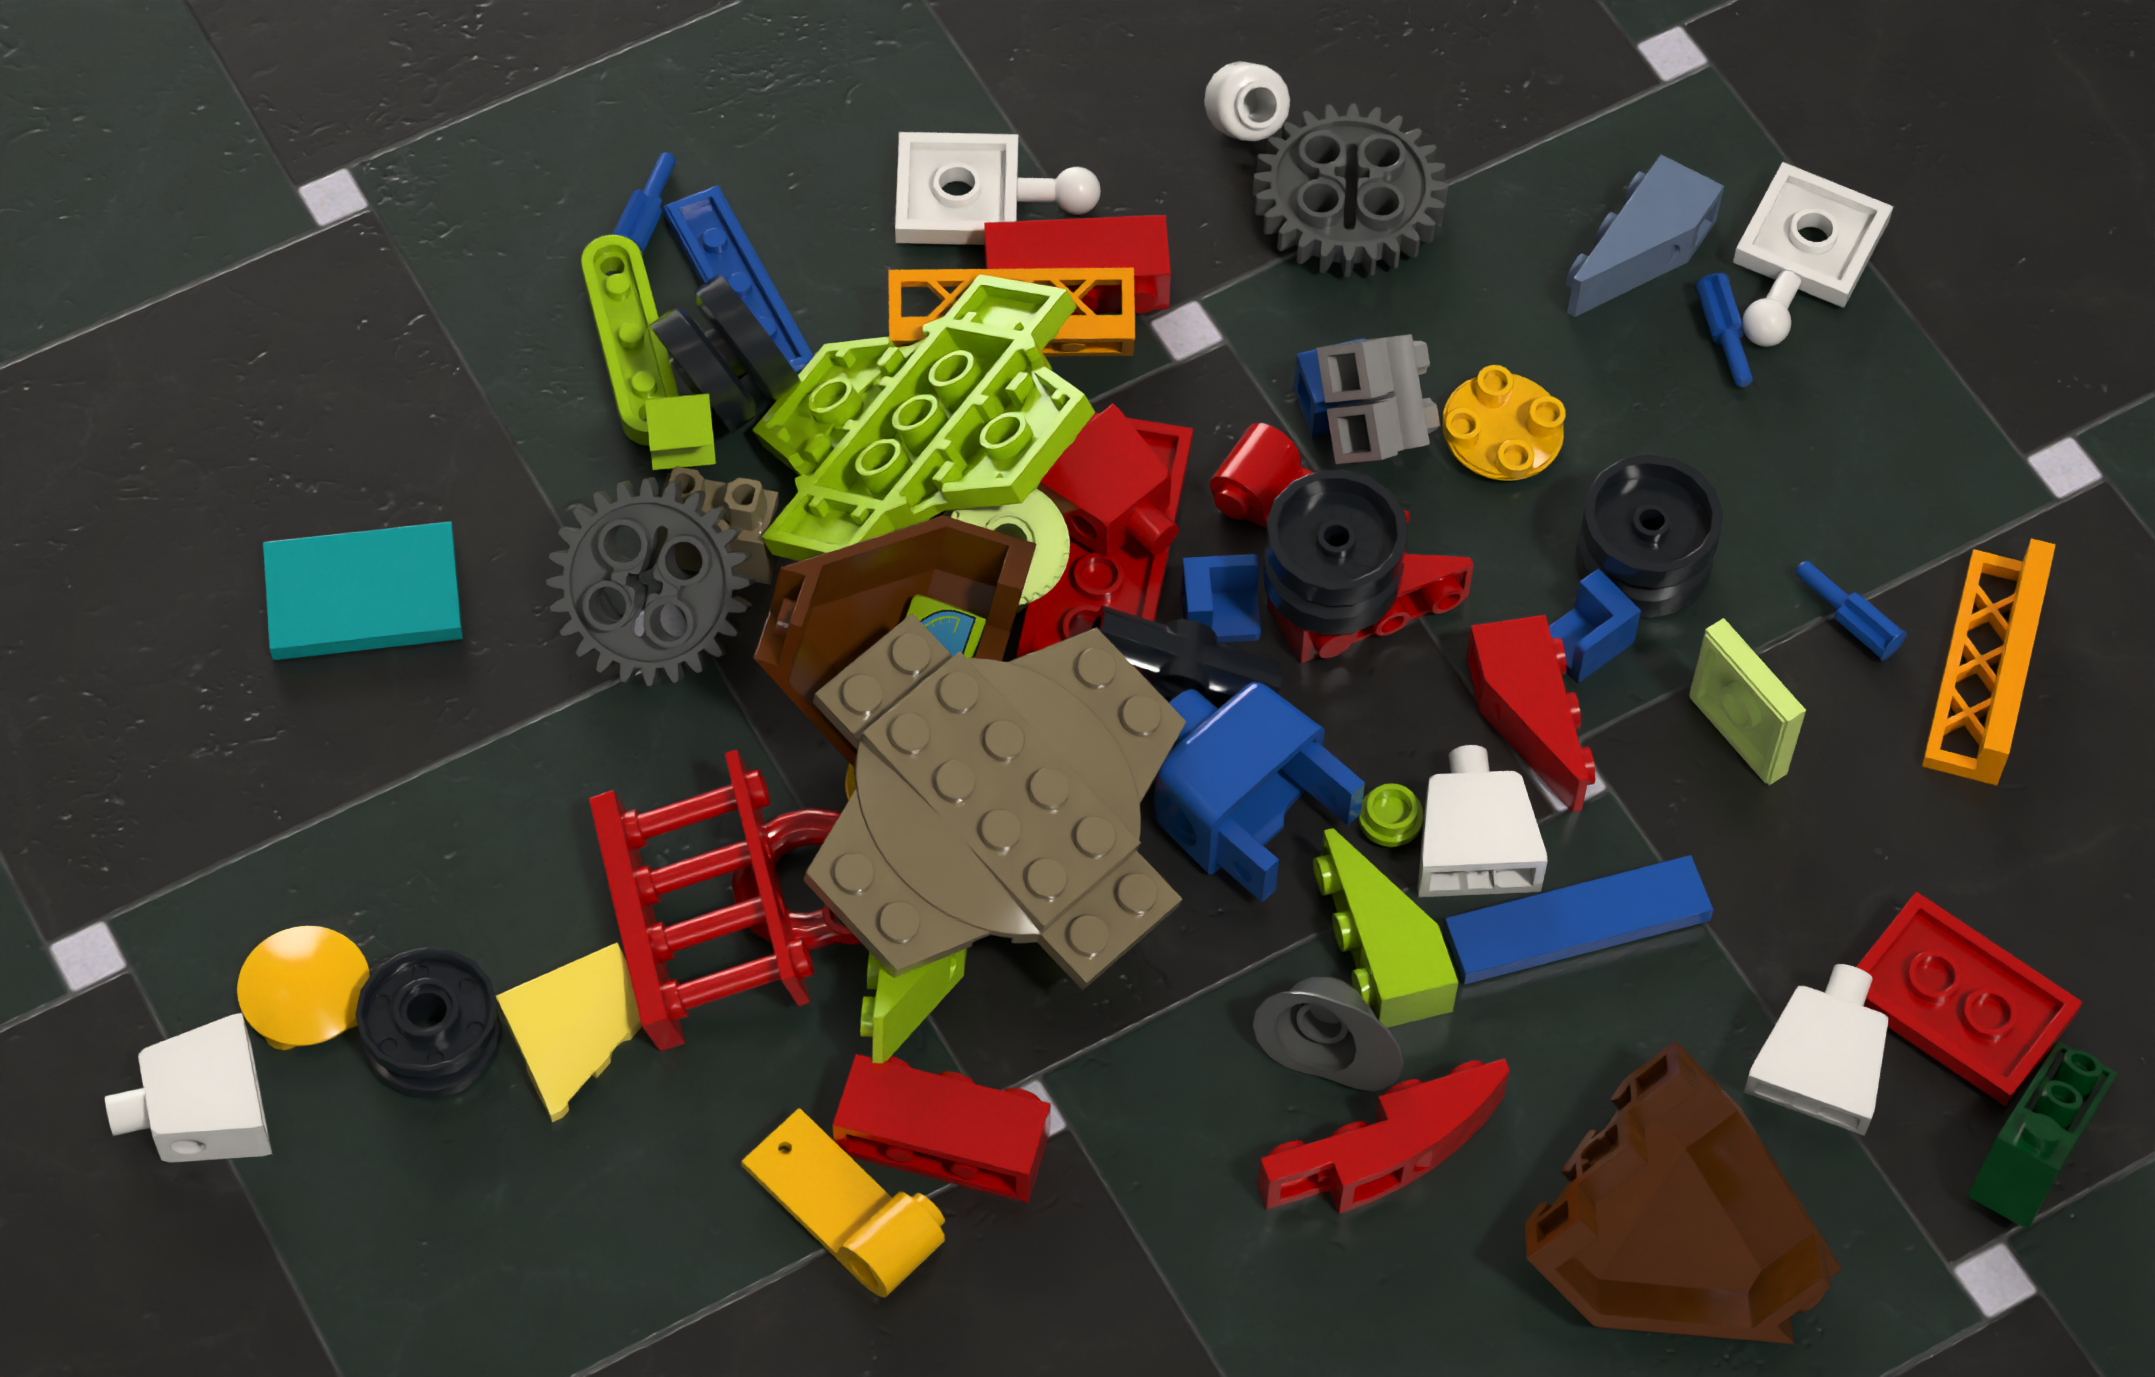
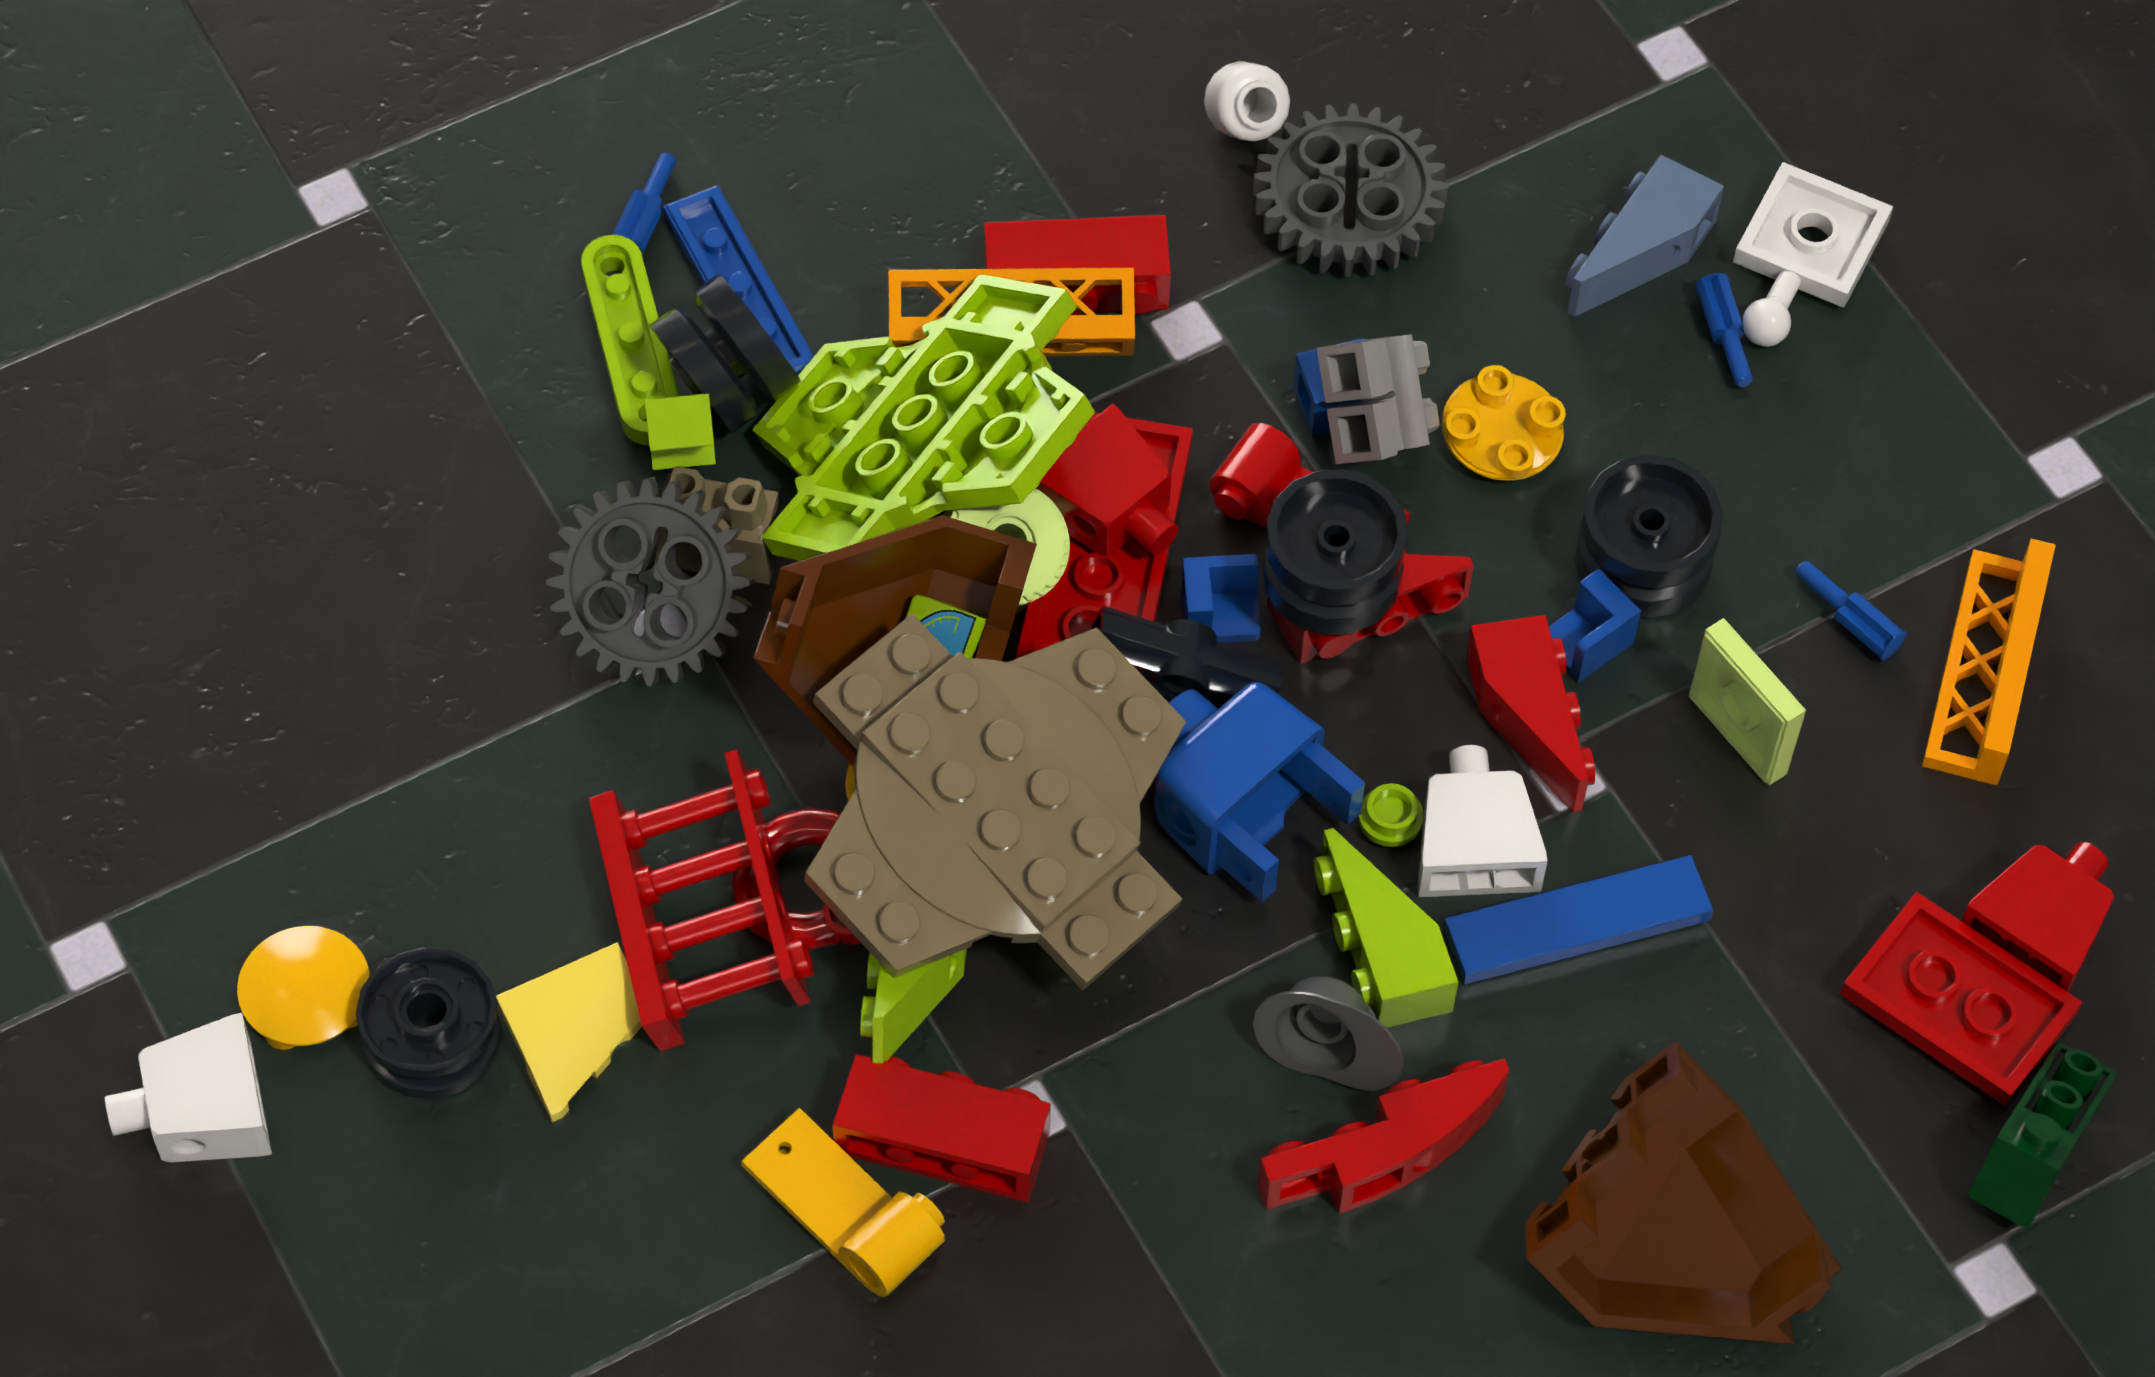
teal tile [263,521,463,660] -> none
white plate [895,132,1101,245] -> none
white torso [1744,964,1888,1136] -> none
none -> red torso [1962,842,2115,992]

